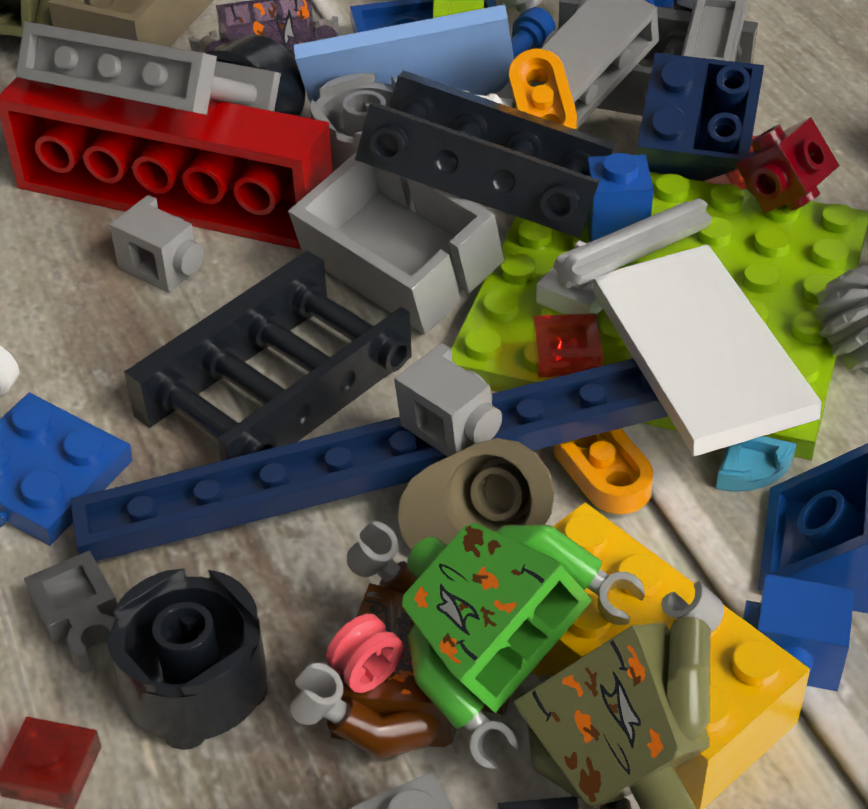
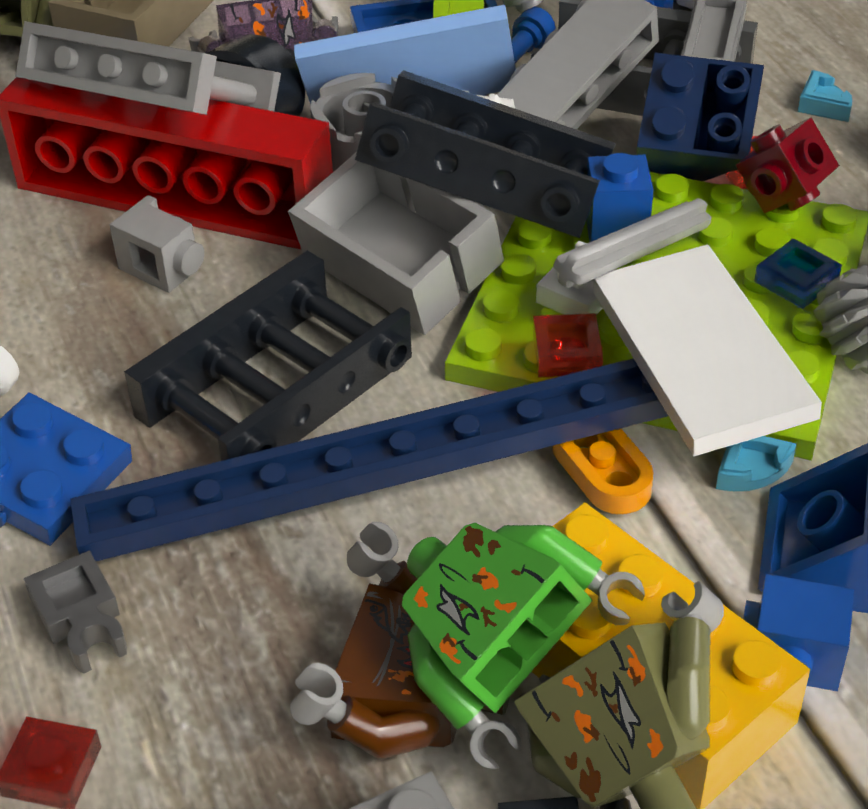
black brick [107,569,268,750] -> none
coral bush [326,614,404,693] -> none
light grey brick [394,343,502,457] -> none
dark tan piece [397,438,555,550] -> none
light orange plate [509,49,577,130] -> none
none -> tile [754,239,842,309]
none -> medium azure tile [798,70,852,122]

